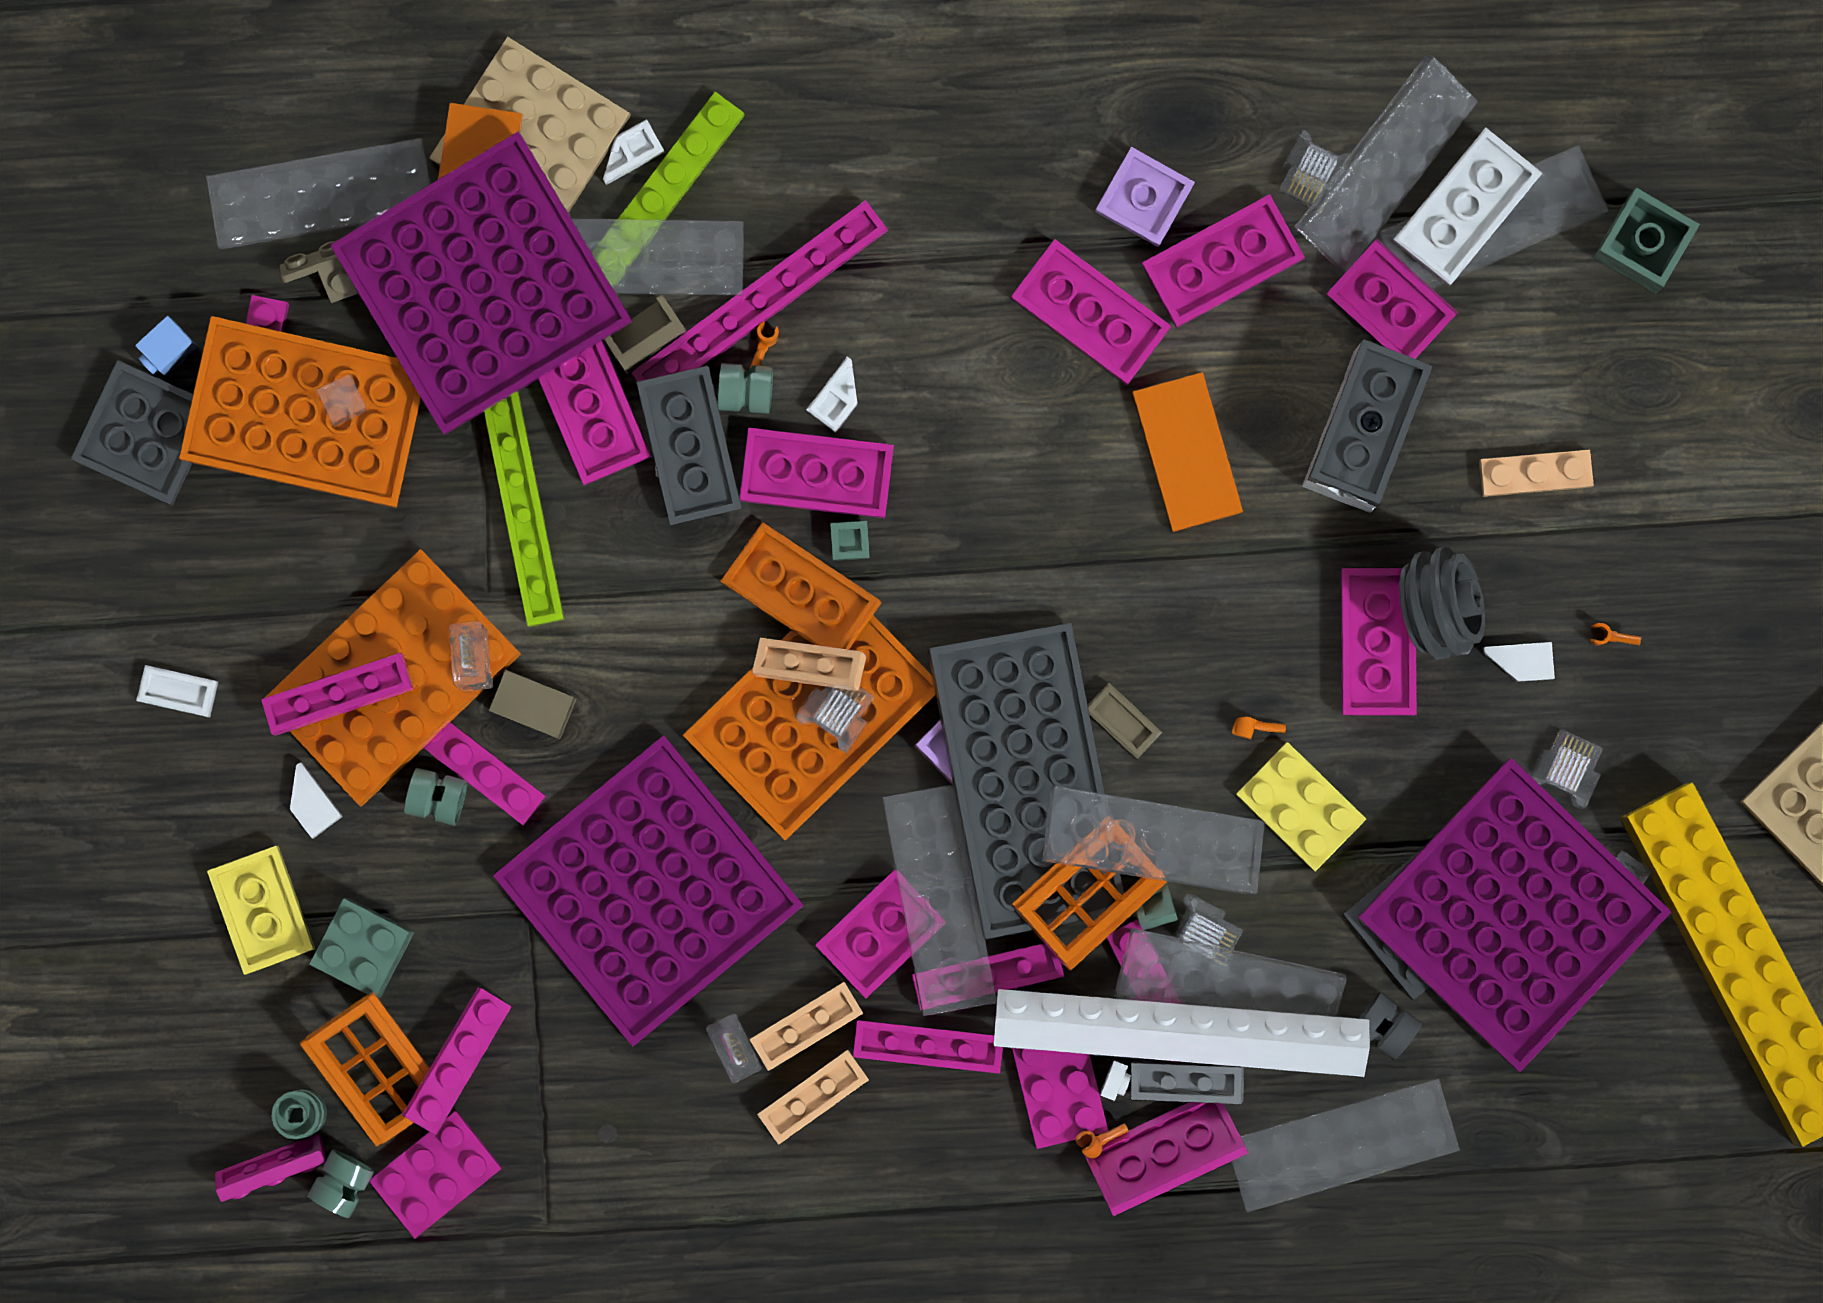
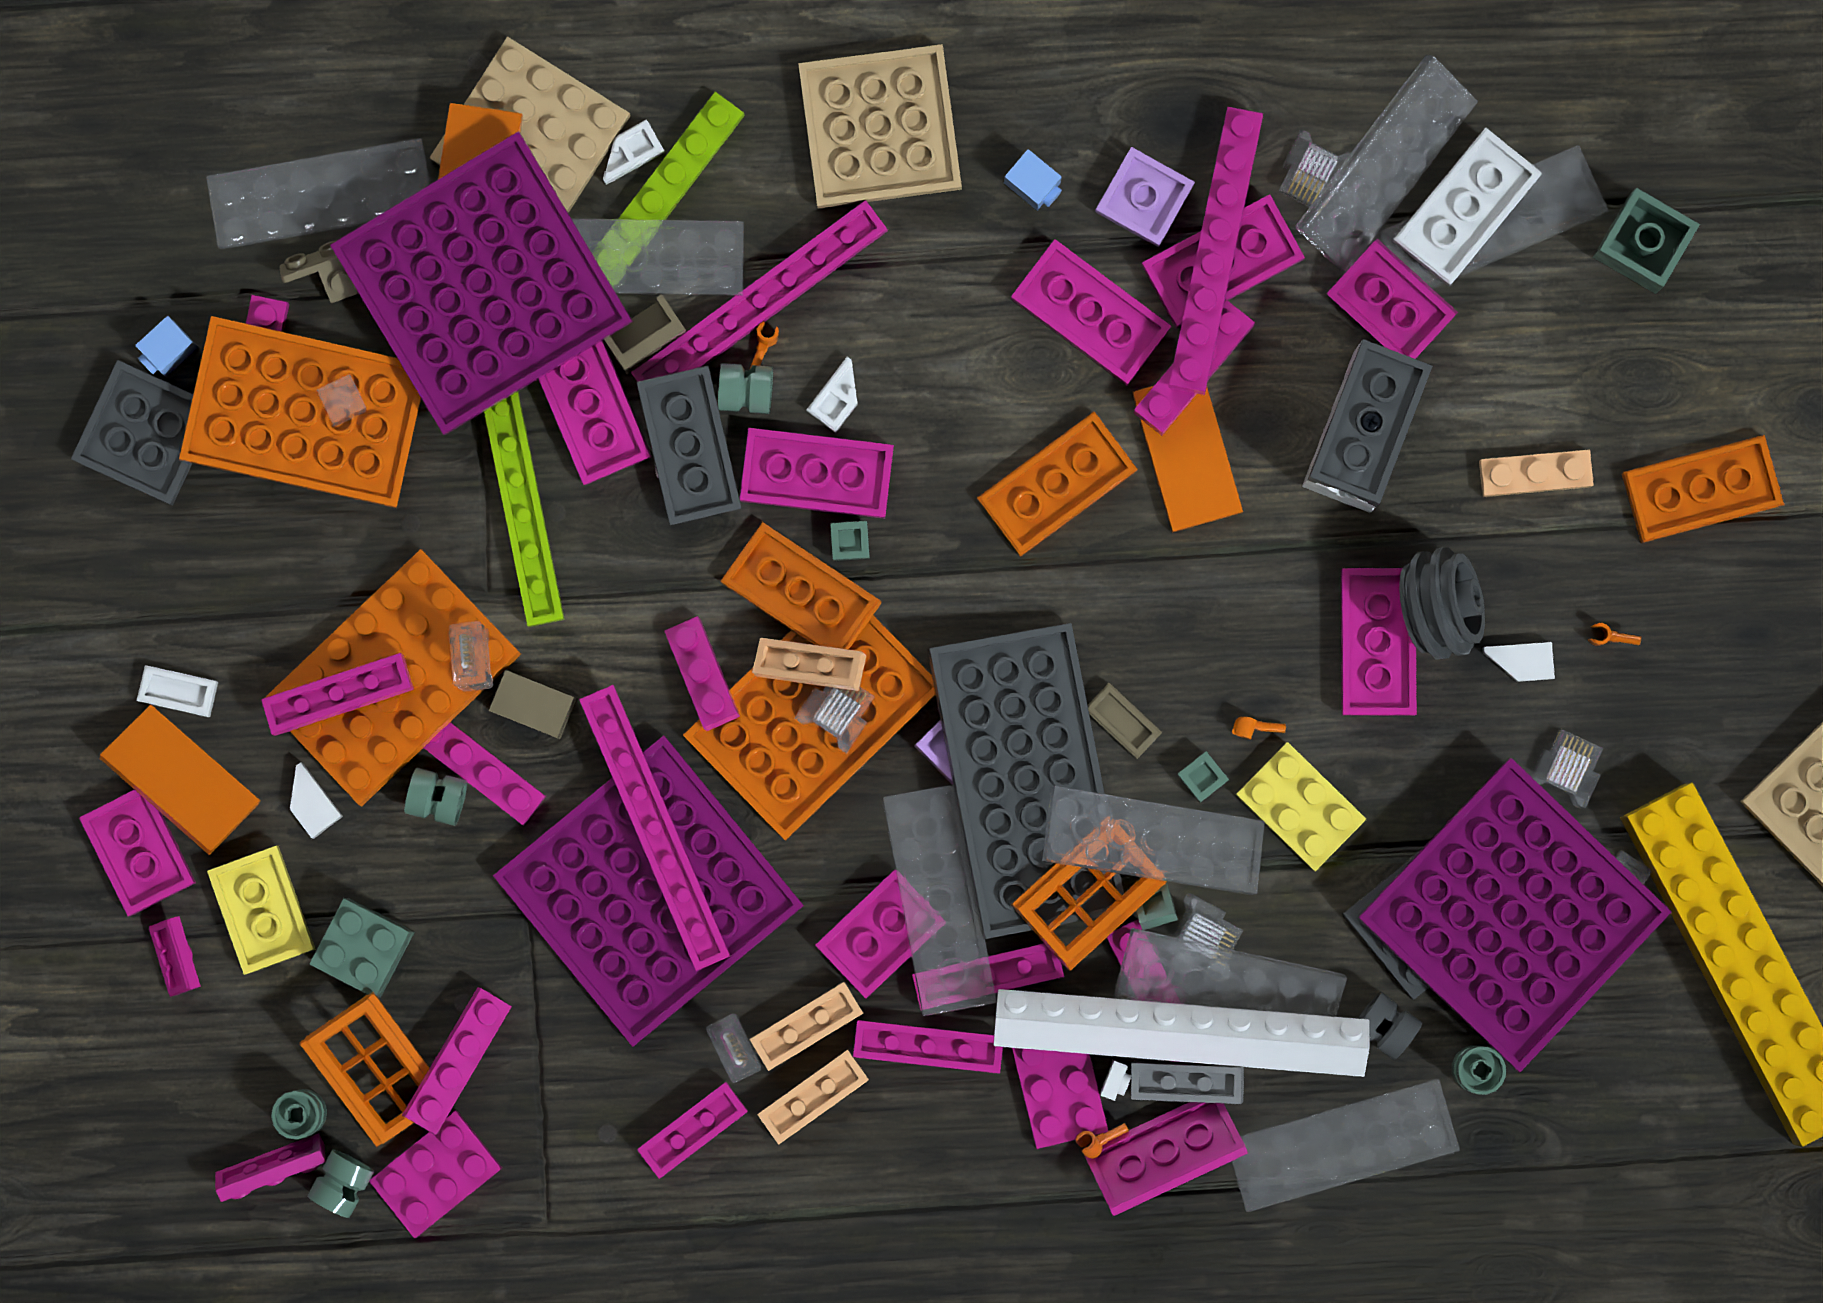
none -> dark pink plate [79,790,196,916]
none -> orange tile [99,705,260,855]
none -> dark pink plate [149,916,201,997]
none -> dark pink plate [579,685,730,971]
none -> dark pink plate [637,1082,748,1179]
none -> dark pink plate [665,616,740,731]
none -> tan plate [798,44,962,208]
none -> orange tile [977,411,1138,557]
none -> light blue brick [1004,149,1062,211]
none -> dark pink plate [1134,300,1255,436]
none -> dark pink plate [1169,107,1263,395]
none -> sand green plate [1177,751,1229,803]
none -> sand green wheel [1452,1045,1506,1095]
none -> orange tile [1622,435,1784,543]

